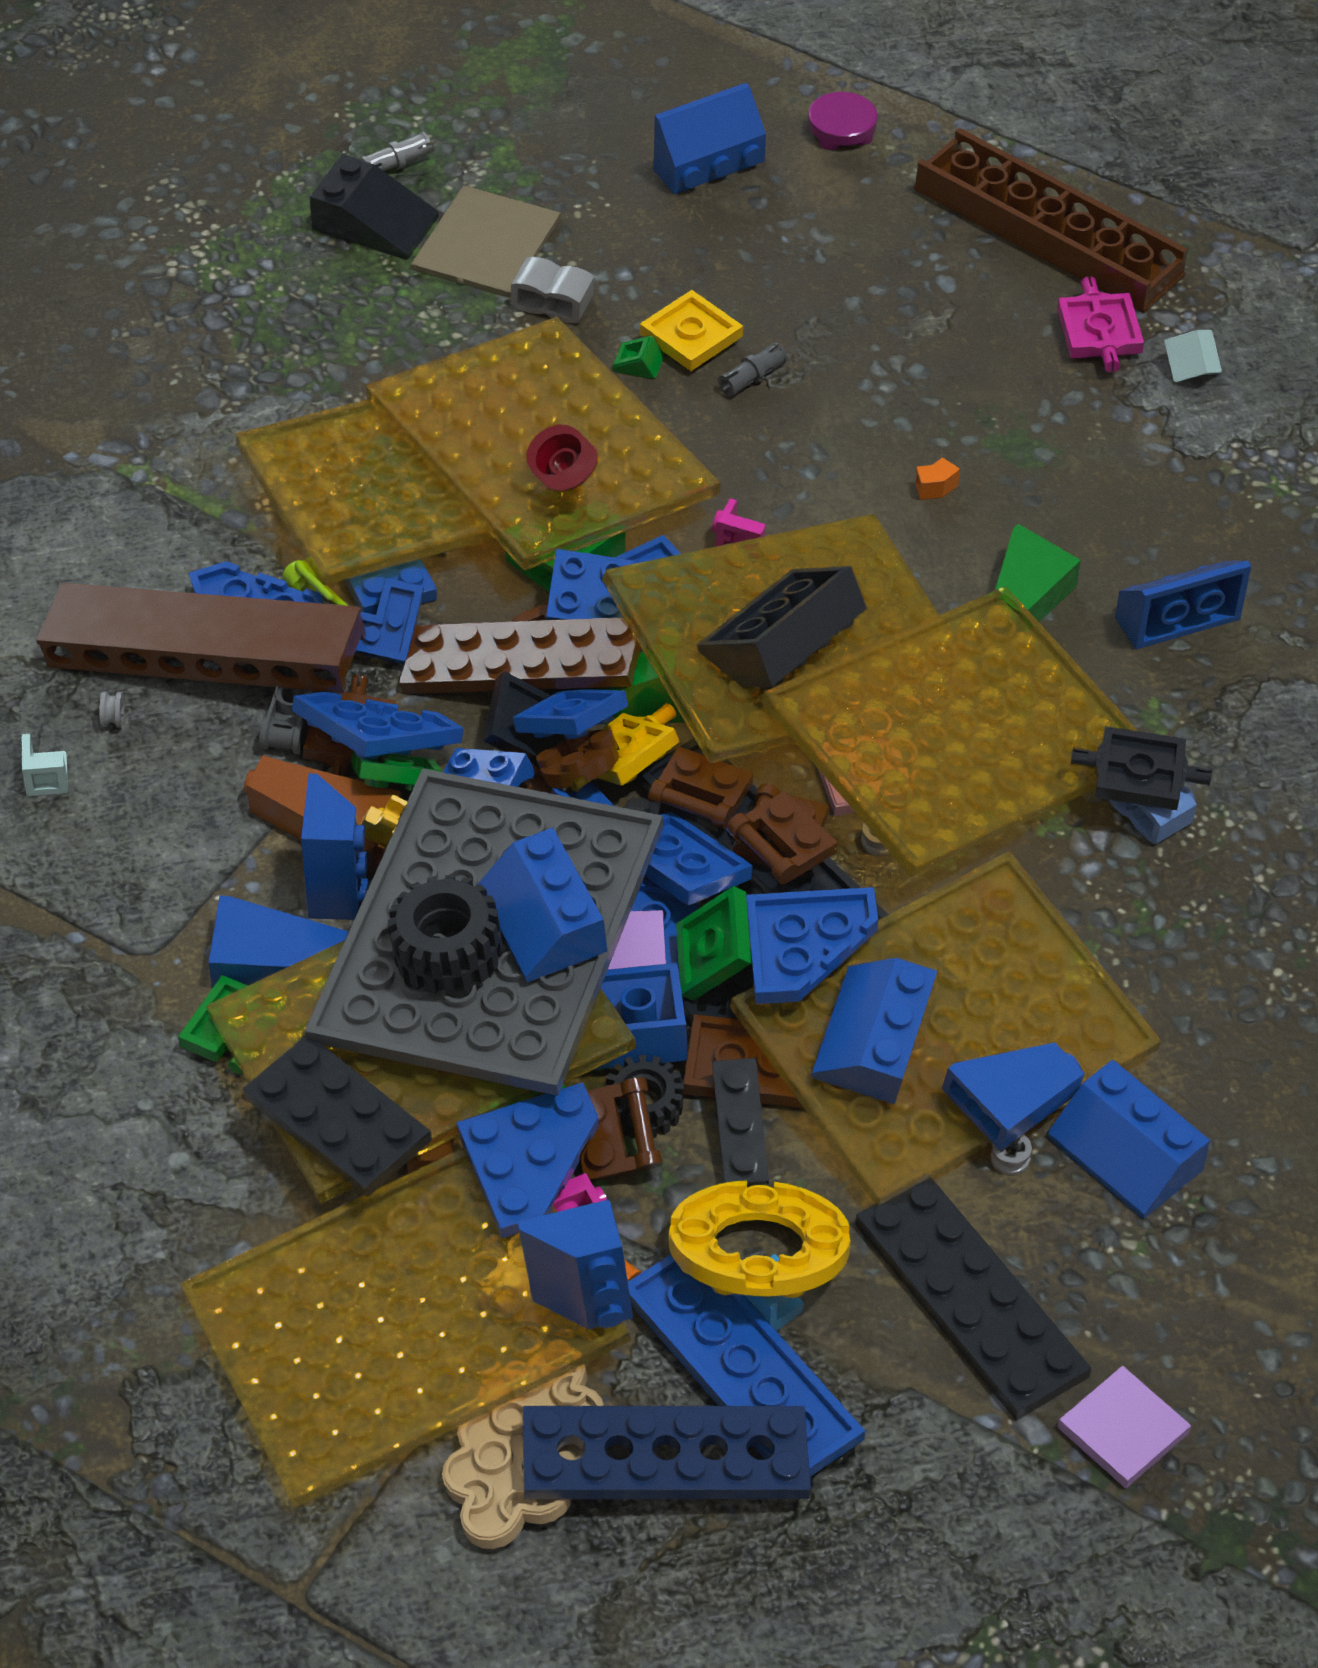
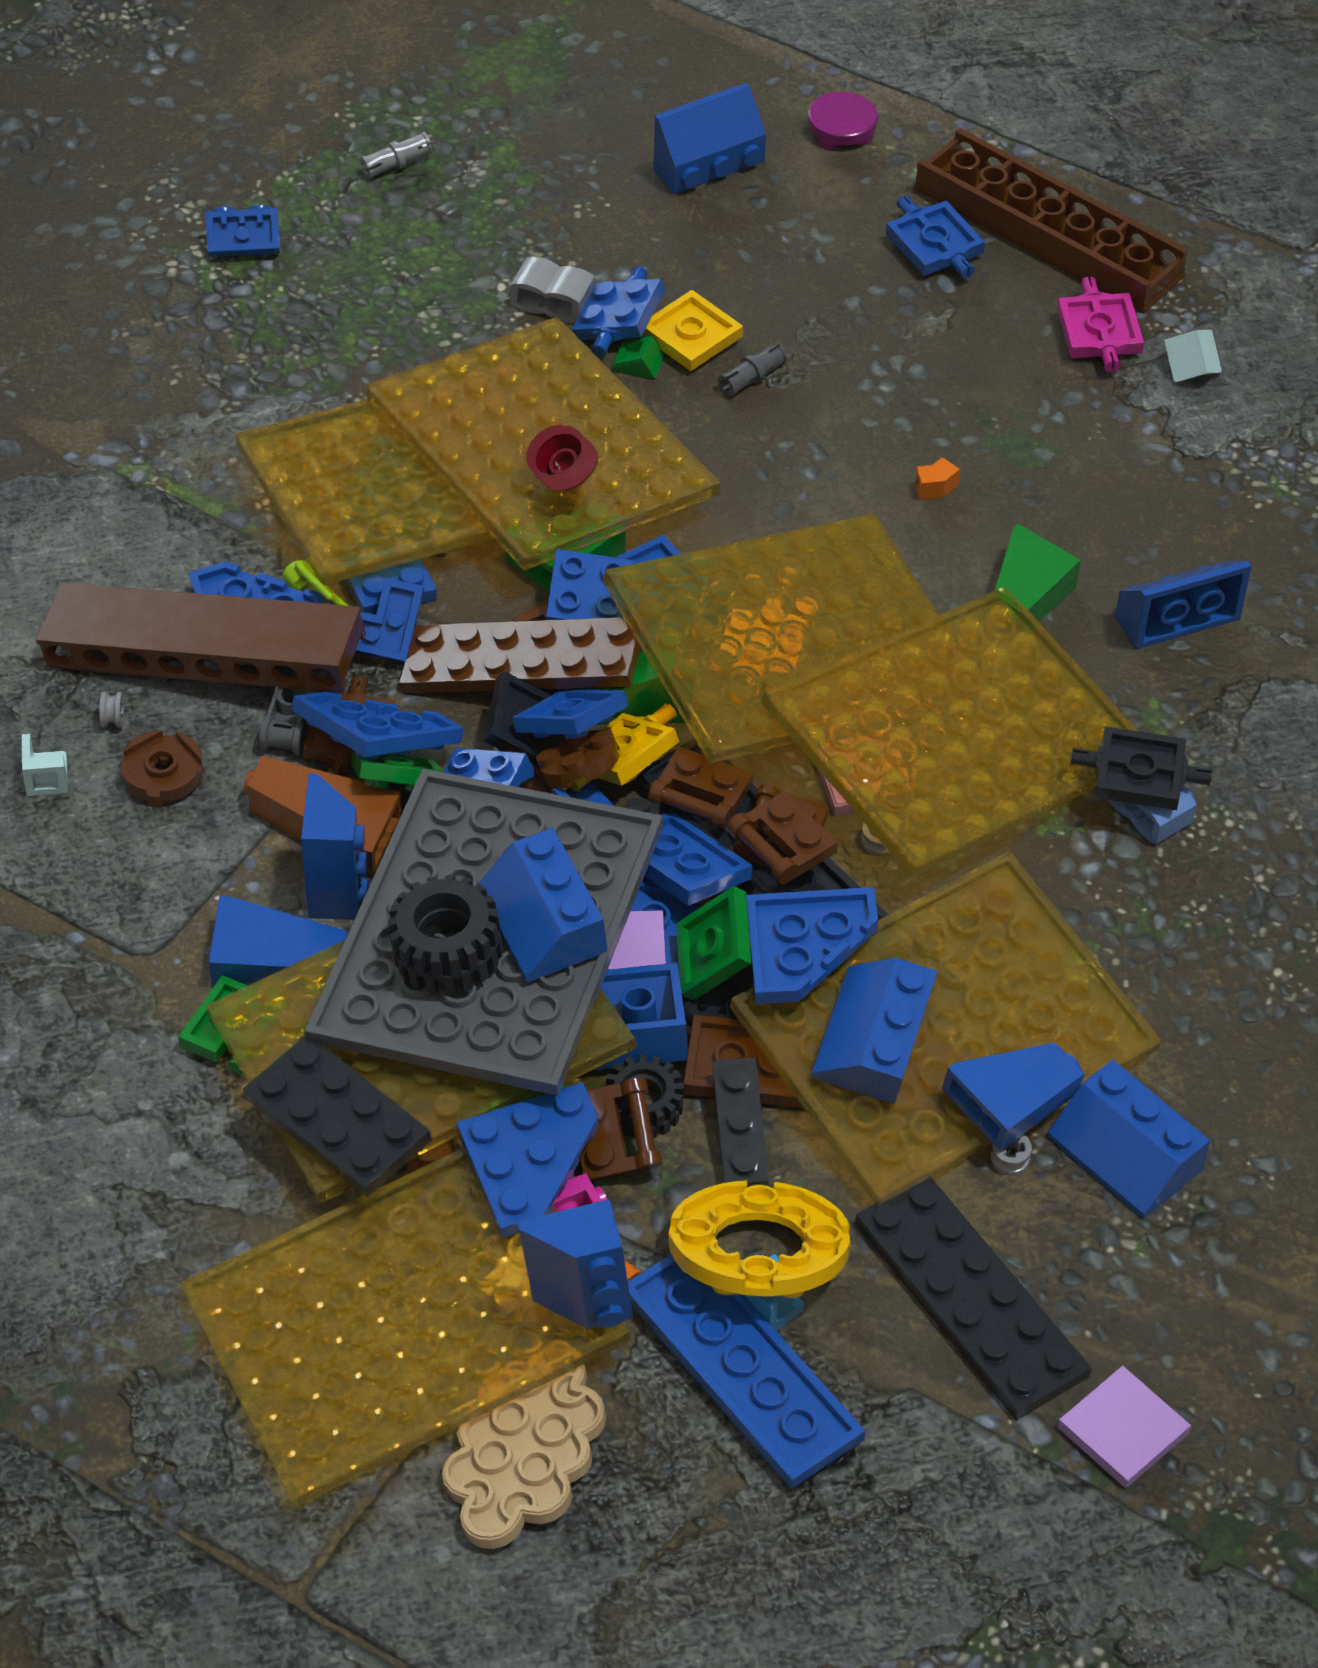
black slope [310,154,439,260] -> none
yellow plate [359,794,408,848] -> none
dark tan piece [411,185,561,298] -> none
dark blue plate [522,1406,811,1499] -> none
black slope [696,566,867,690] -> none
dark pink bracket [712,498,766,562] -> none
none -> reddish brown plate [121,730,203,807]
none -> blue bracket [205,205,280,257]
none -> blue plate [572,266,665,357]
none -> blue plate [886,195,985,279]

